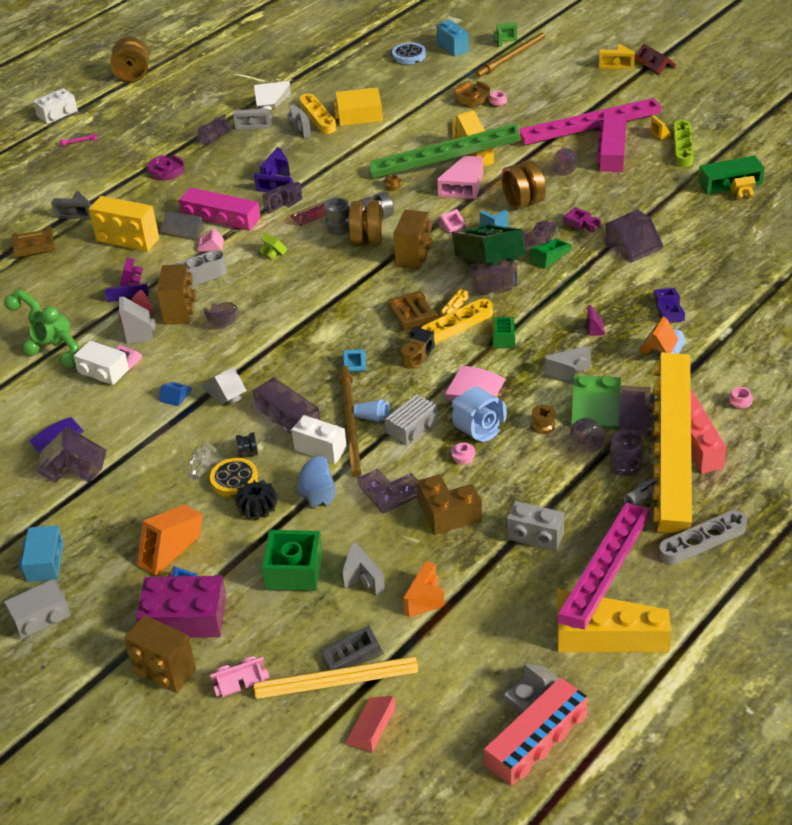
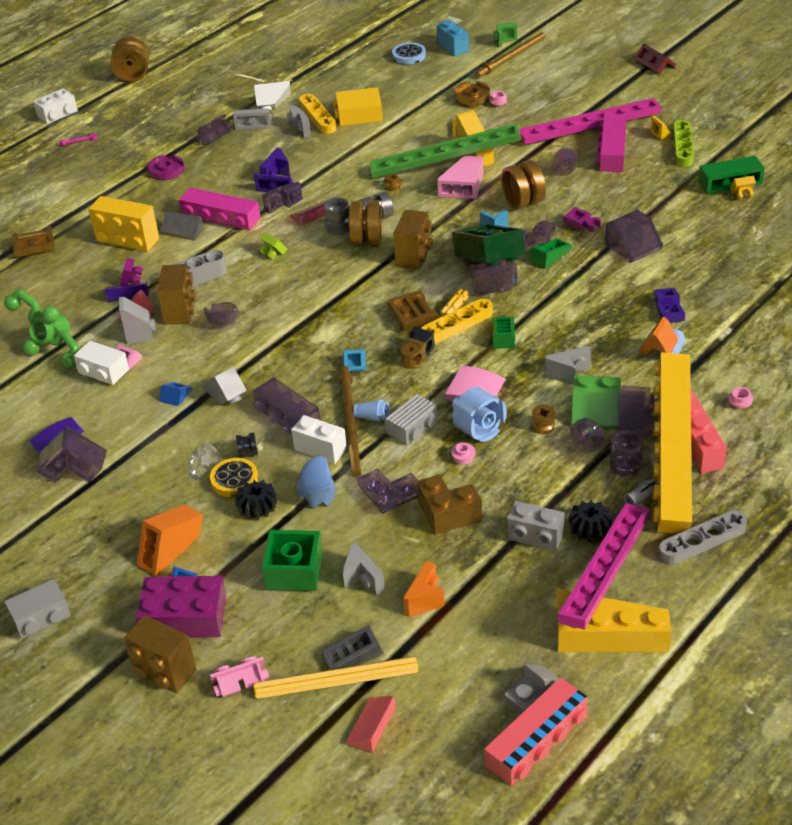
dark azure brick [19,525,64,582] -> none
flat silver slope [51,191,91,220] -> none
bright pink slope [197,229,224,252] -> none
bright pink slope [437,209,467,234] -> none
magenta slope [586,305,606,336] -> none
yellow slope [599,44,635,69] -> none
none -> black gear [569,499,612,543]

